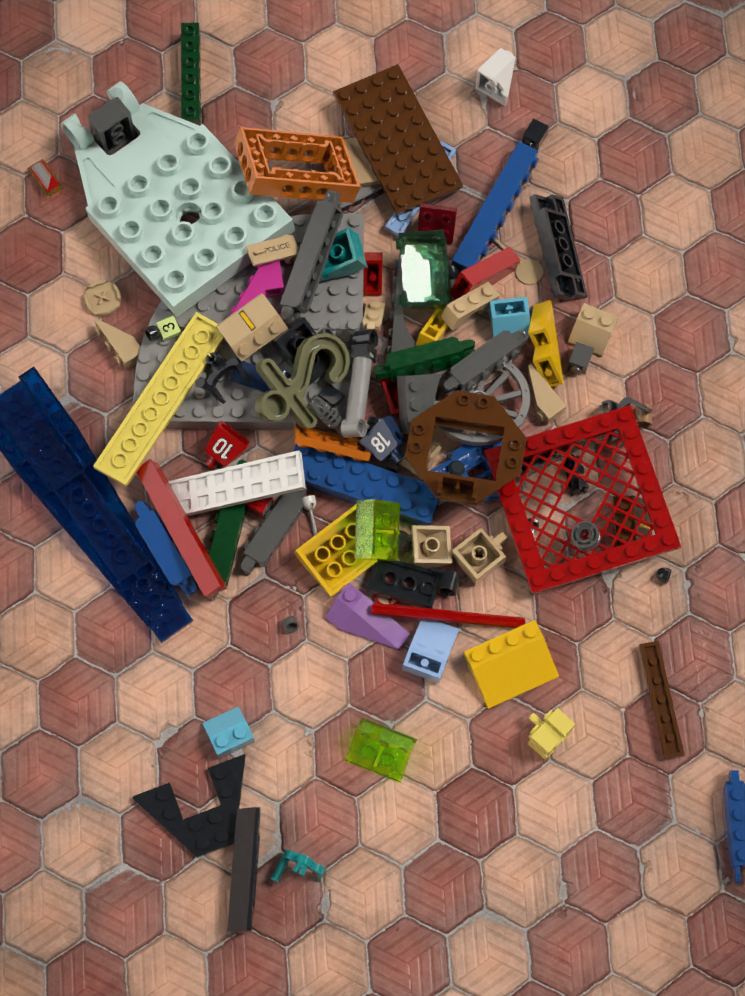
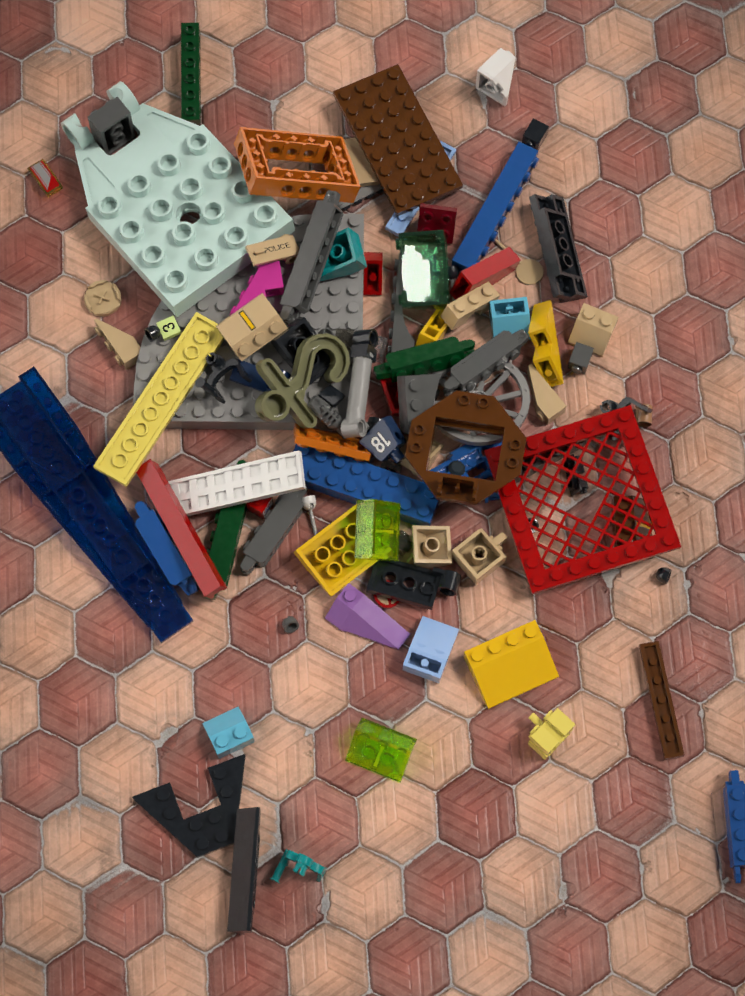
red torso [204,420,250,469] -> none
tan hinge [362,301,385,331] -> none
red axle [371,603,525,628] -> none
dark grey wheel [571,521,601,551] -> none

